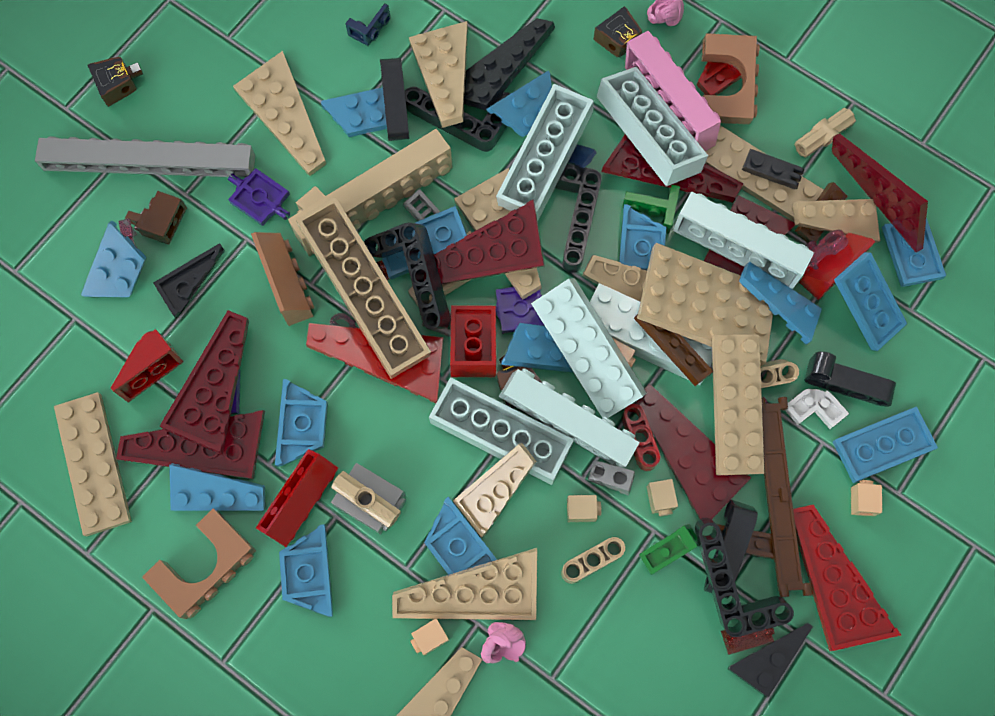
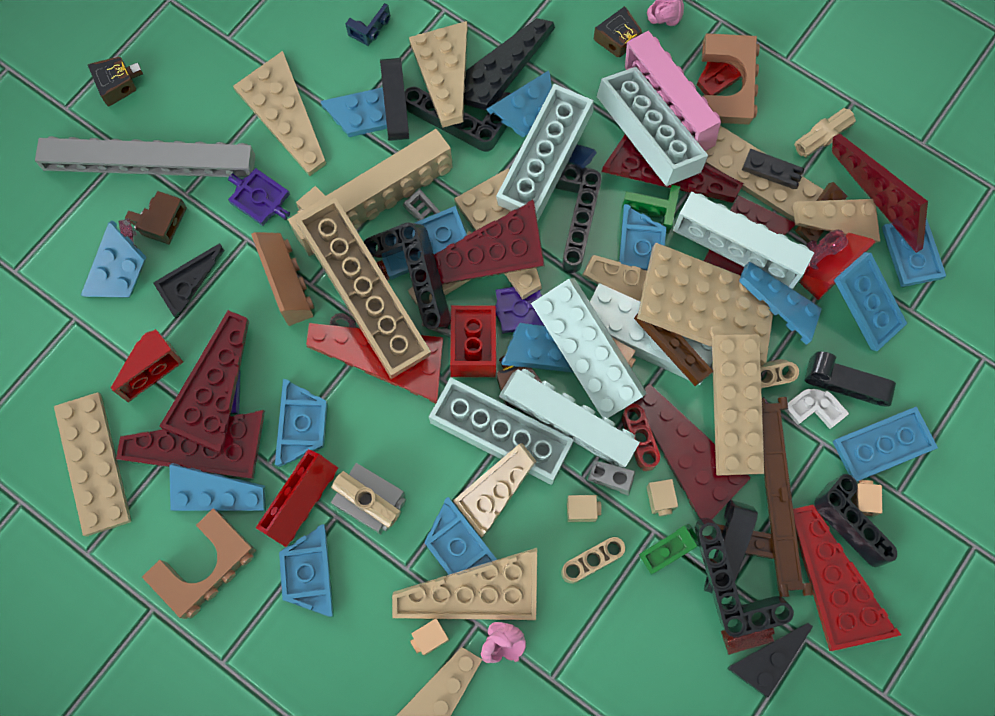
none -> black beam [814,474,897,567]

